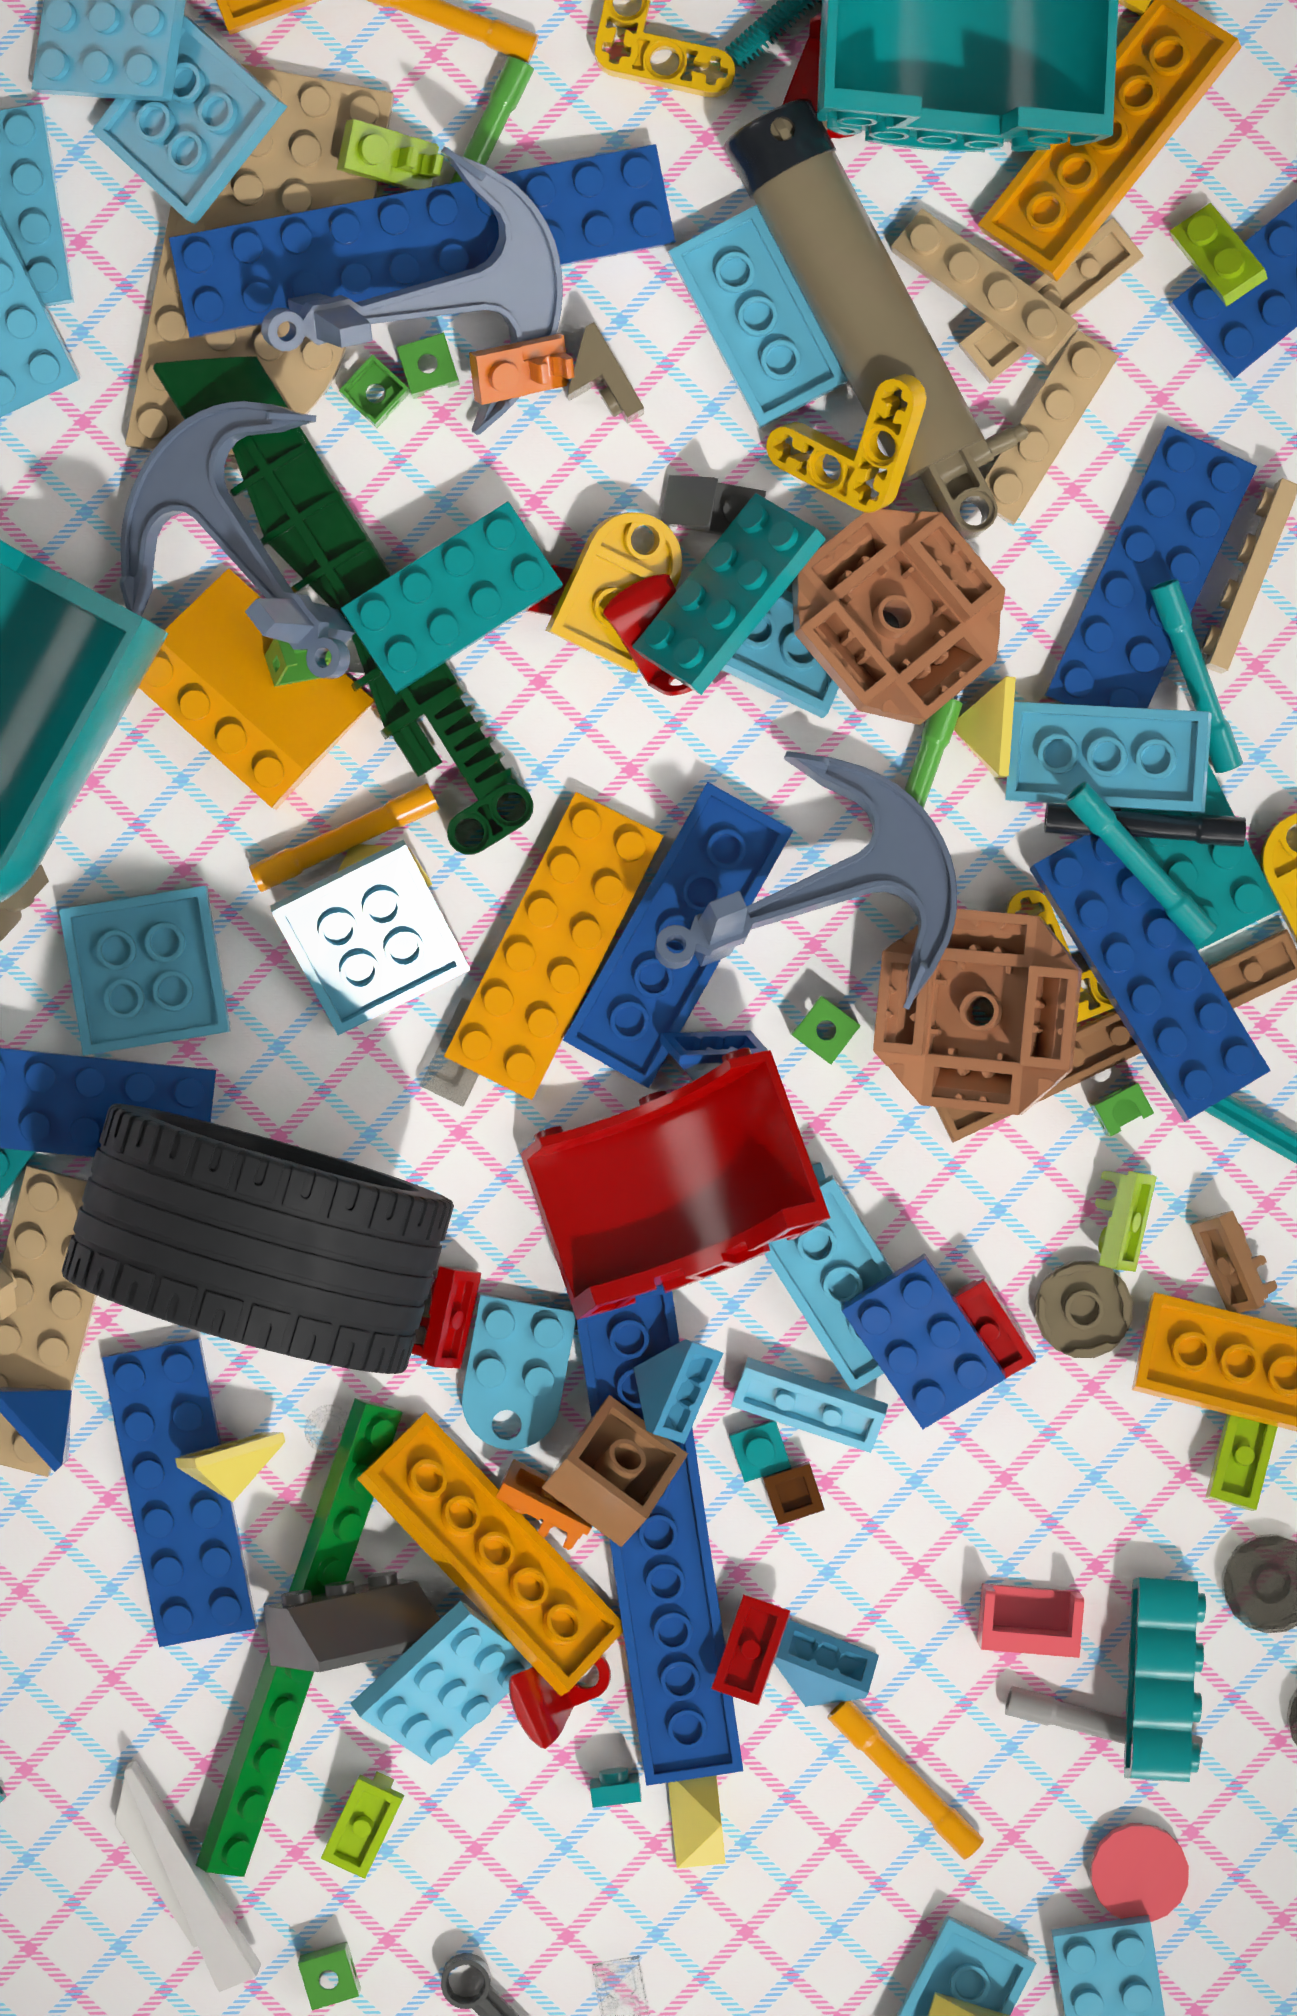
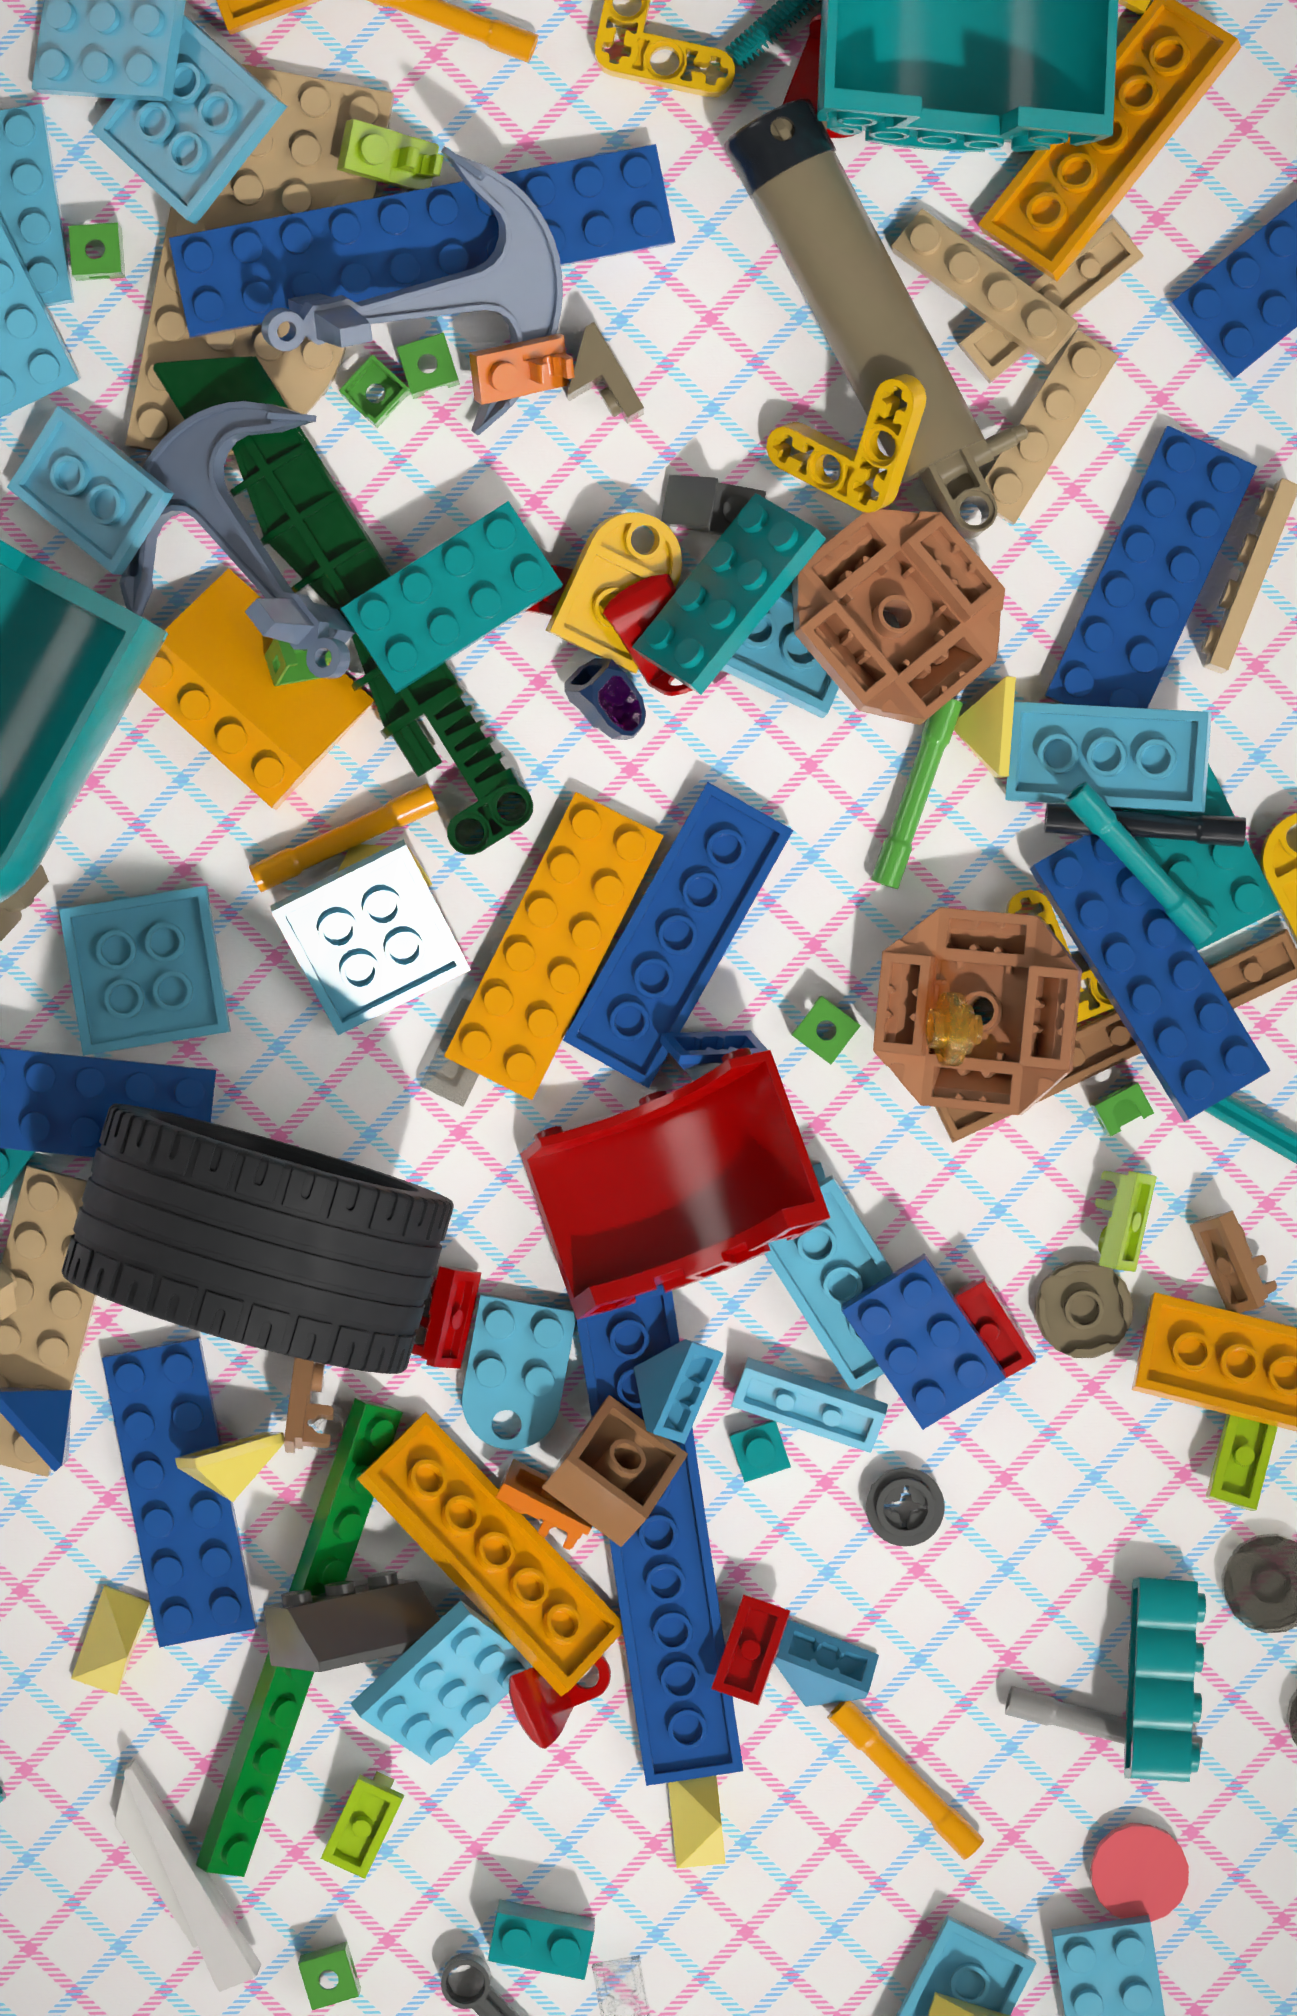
bright green piece [449,56,534,184] -> none
teal plate [590,1767,642,1808] -> none
sand blue piece [654,751,957,1010] -> none
medium azure plate [668,205,848,429] -> none
reddish brown plate [763,1461,825,1526] -> none
coral panel [977,1583,1084,1658] -> none
teal piece [1150,579,1243,773] -> none
lime plate [1169,202,1268,307] -> none
none -> medium azure plate [7,406,174,575]
none -> bright green piece [68,222,126,281]
none -> light yellow slope [71,1585,150,1695]
none -> medium nougat plate [284,1358,334,1453]
none -> teal brick [488,1899,595,1980]
none -> dark blue rock [564,658,646,740]
none -> dark grey gear [865,1467,945,1547]
none -> clear yellow plate [926,992,983,1066]

